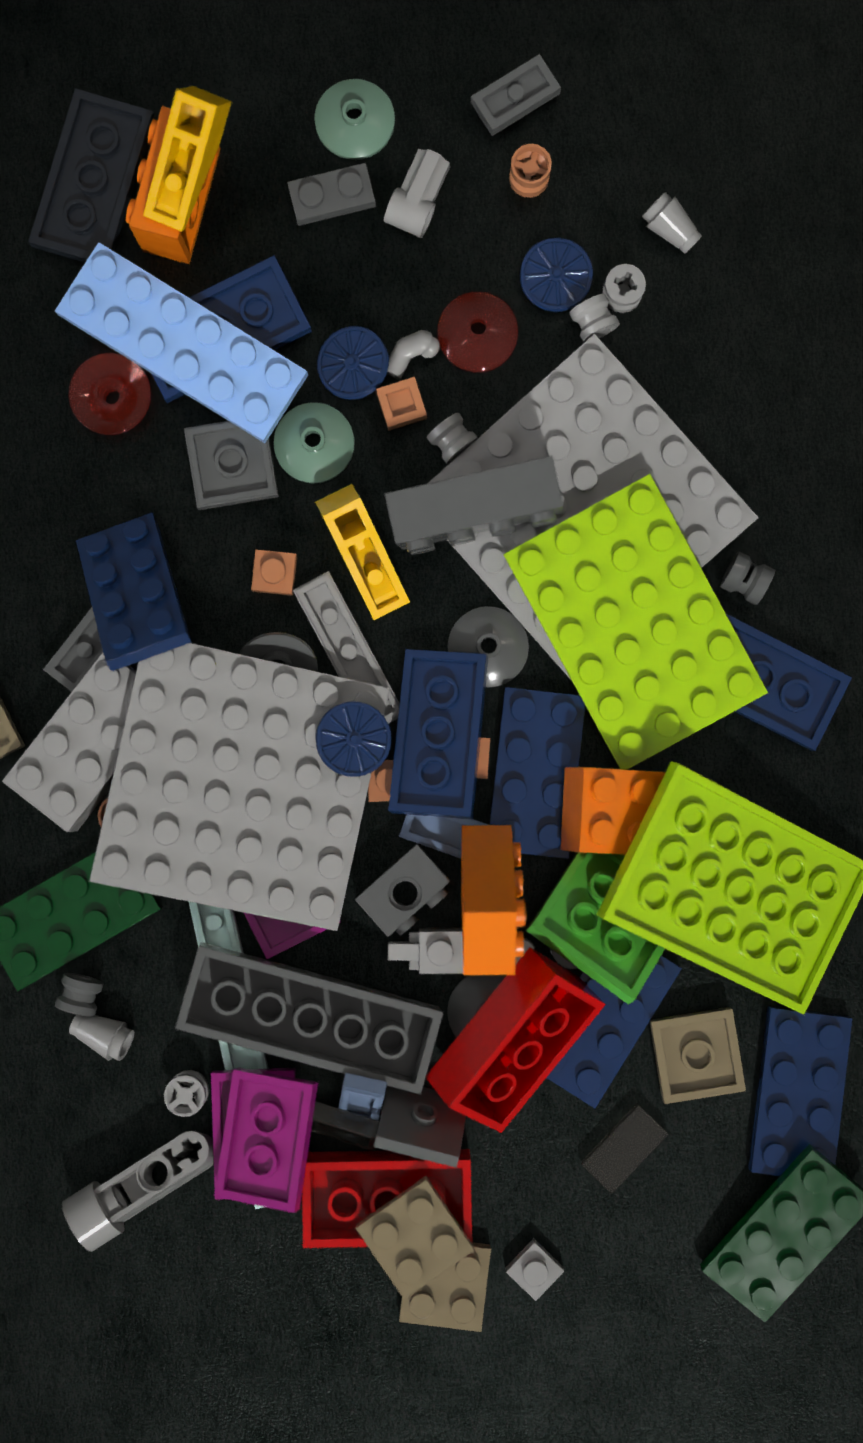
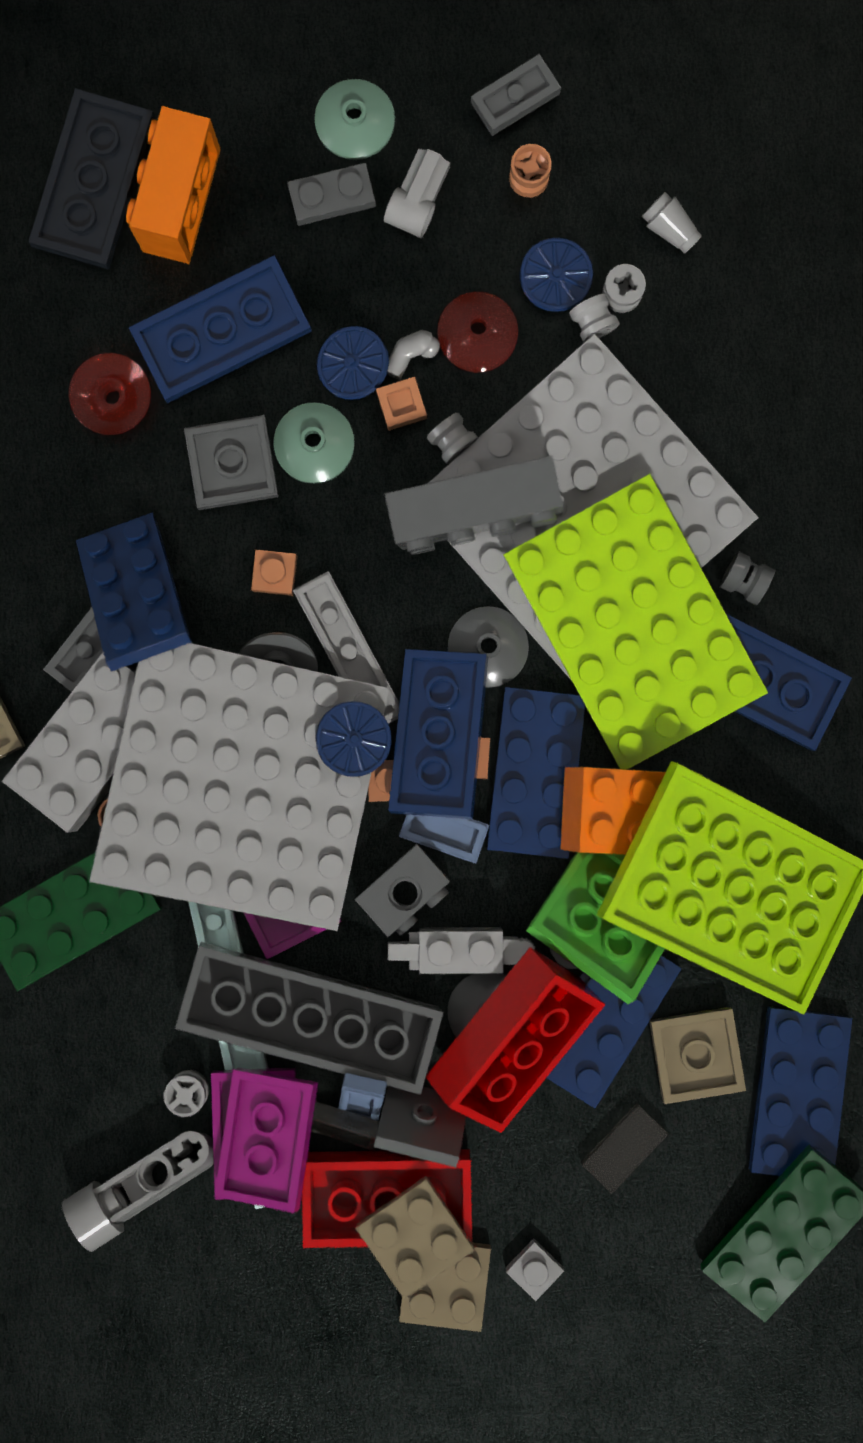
light blue plate [55,242,308,443] -> none
dark grey wheel [55,973,104,1016] -> none
light grey cone [69,1015,134,1061] -> none
yellow slope [143,86,232,231] -> none
yellow slope [315,484,410,620] -> none
orange brick [461,825,525,975] -> none

